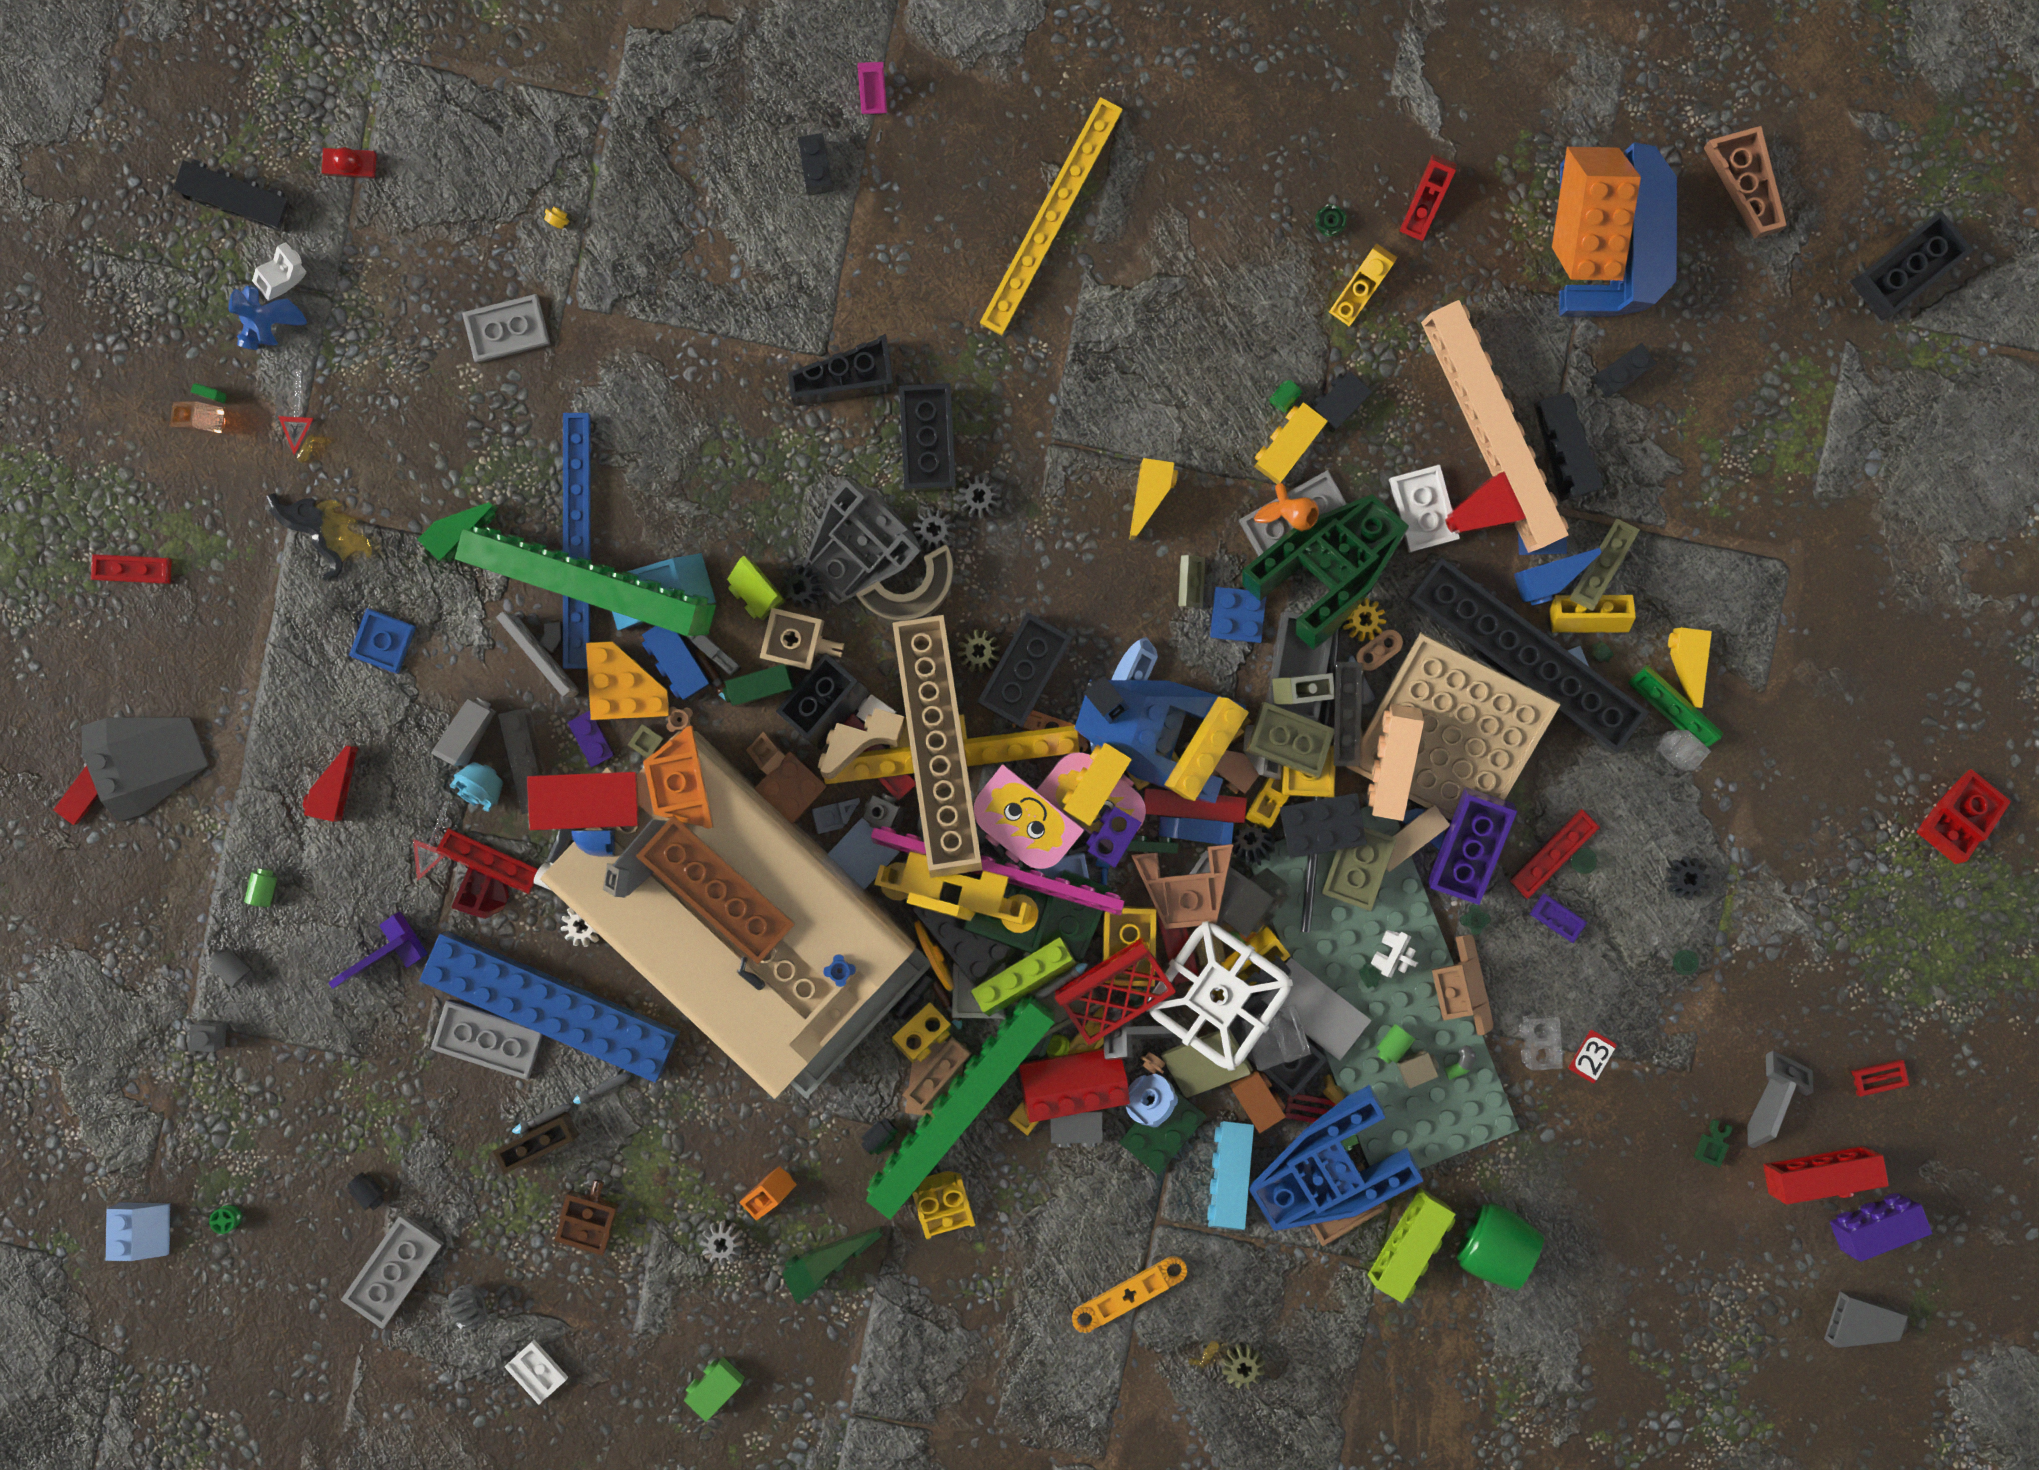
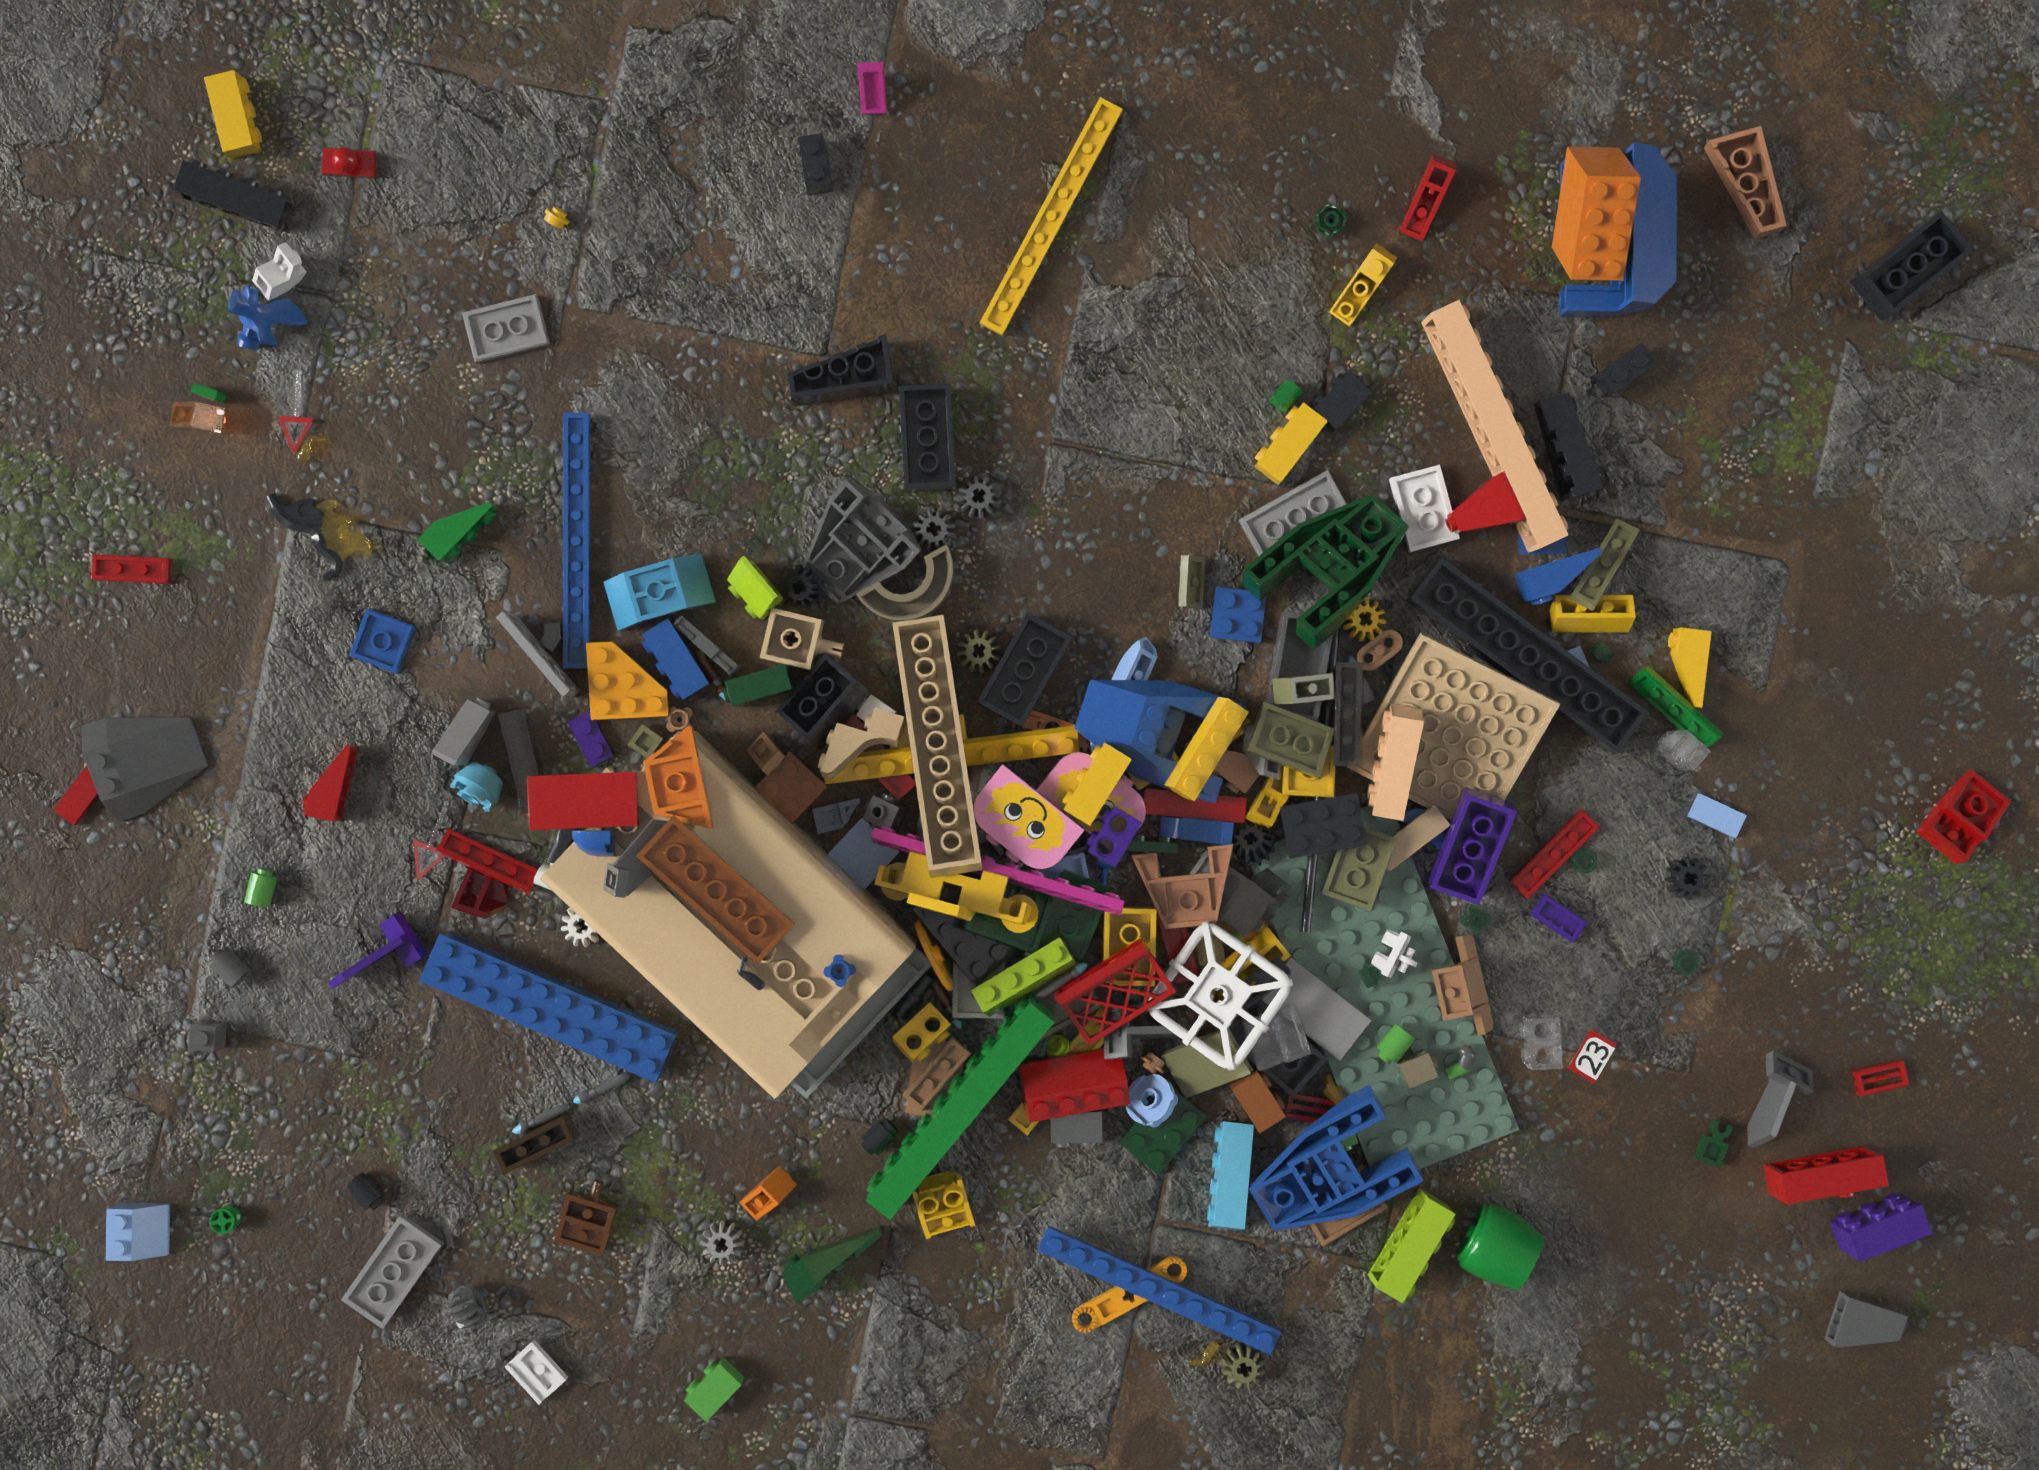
light grey tile [431,1000,543,1080] -> none
green brick [455,526,716,636] -> none
black brick [1083,676,1130,724] -> none
yellow slope [1129,458,1178,540] -> none
orange piece [1254,483,1319,531] -> none
none -> yellow brick [204,70,262,159]
none -> blue plate [1037,1225,1281,1355]
none -> light blue tile [1687,794,1747,838]

